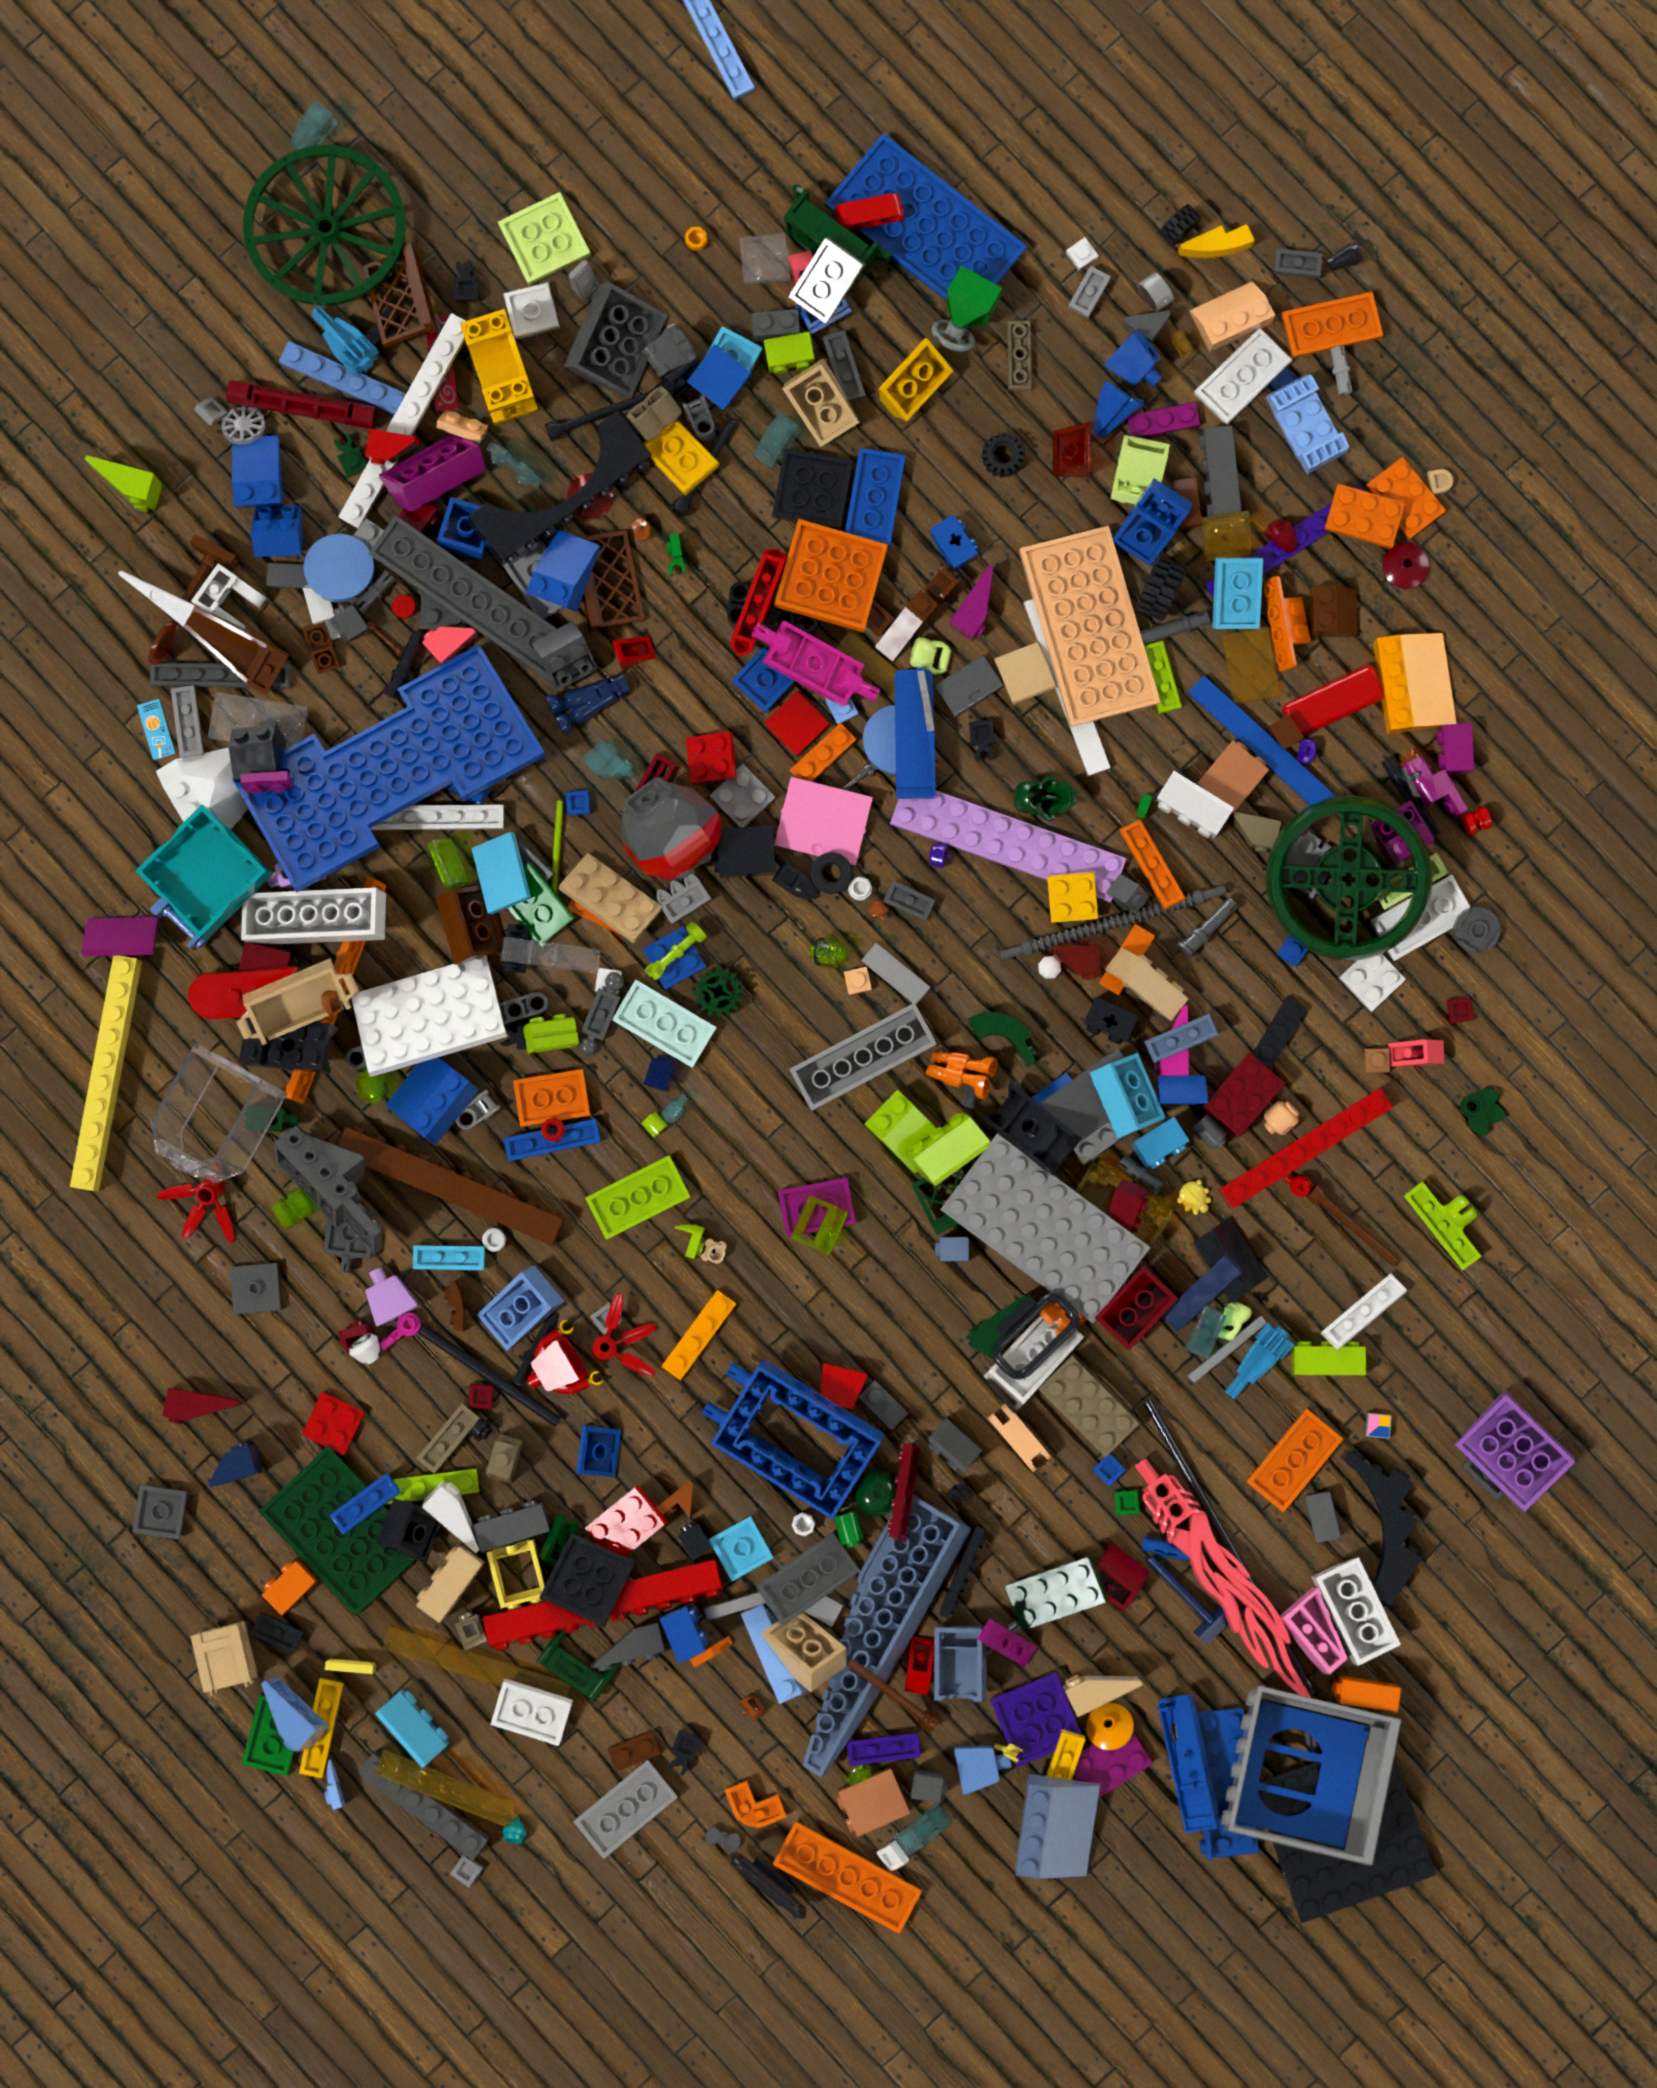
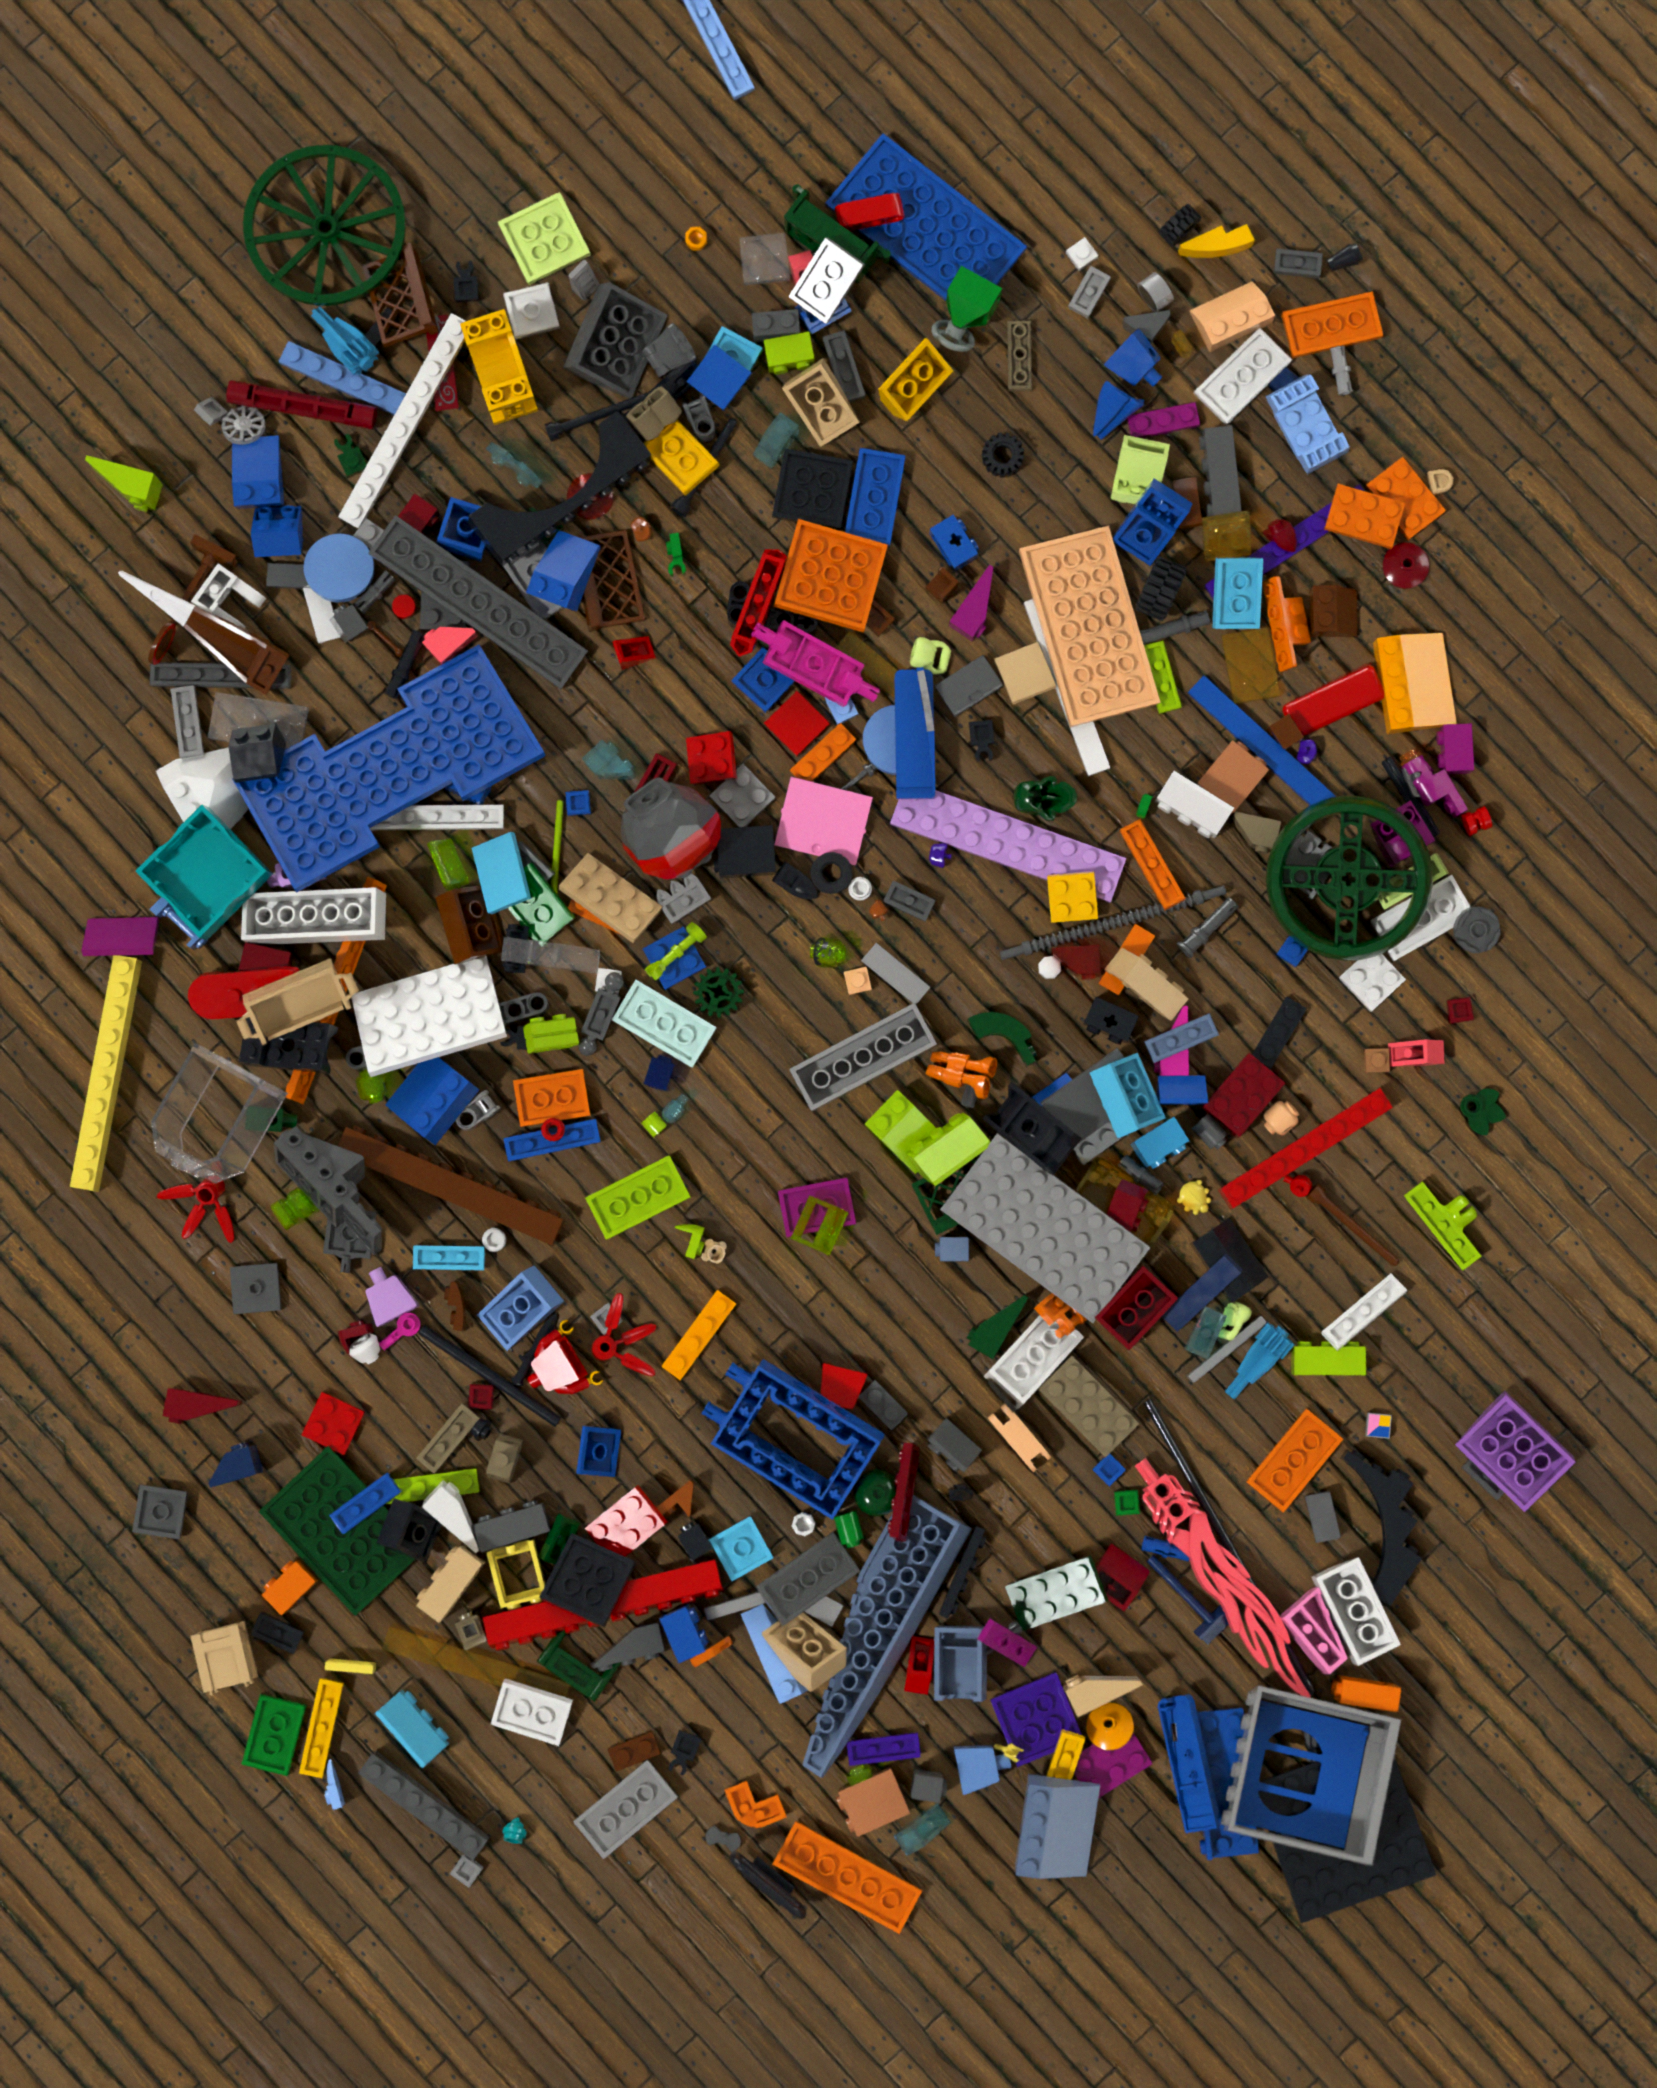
medium azure sticker [137,699,176,760] -> none
magenta plate [241,771,293,794] -> none
medium blue slope [261,1677,330,1752] -> none
clear light blue slope [290,100,337,150] -> none
reddish brown slope [302,620,340,674] -> none
dark orange piece [321,990,342,1016] -> none
red slope [365,429,420,466] -> none
clear yellow plate [375,1749,516,1827] -> none
magenta slope [379,434,486,512] -> none
light nougat plate [436,410,488,443] -> none
dark grey slope [531,621,598,691] -> none
dark blue piece [545,675,630,736] -> none
dark orange piece [741,1695,764,1722] -> none
reddish brown piece [849,1659,940,1732] -> none
slope [875,590,938,663] -> none
white plate [876,1840,909,1872] -> none
black bar [992,1293,1080,1380] -> none
clear red slope [1053,423,1091,477] -> none
dark grey brick [1106,874,1149,914] -> none

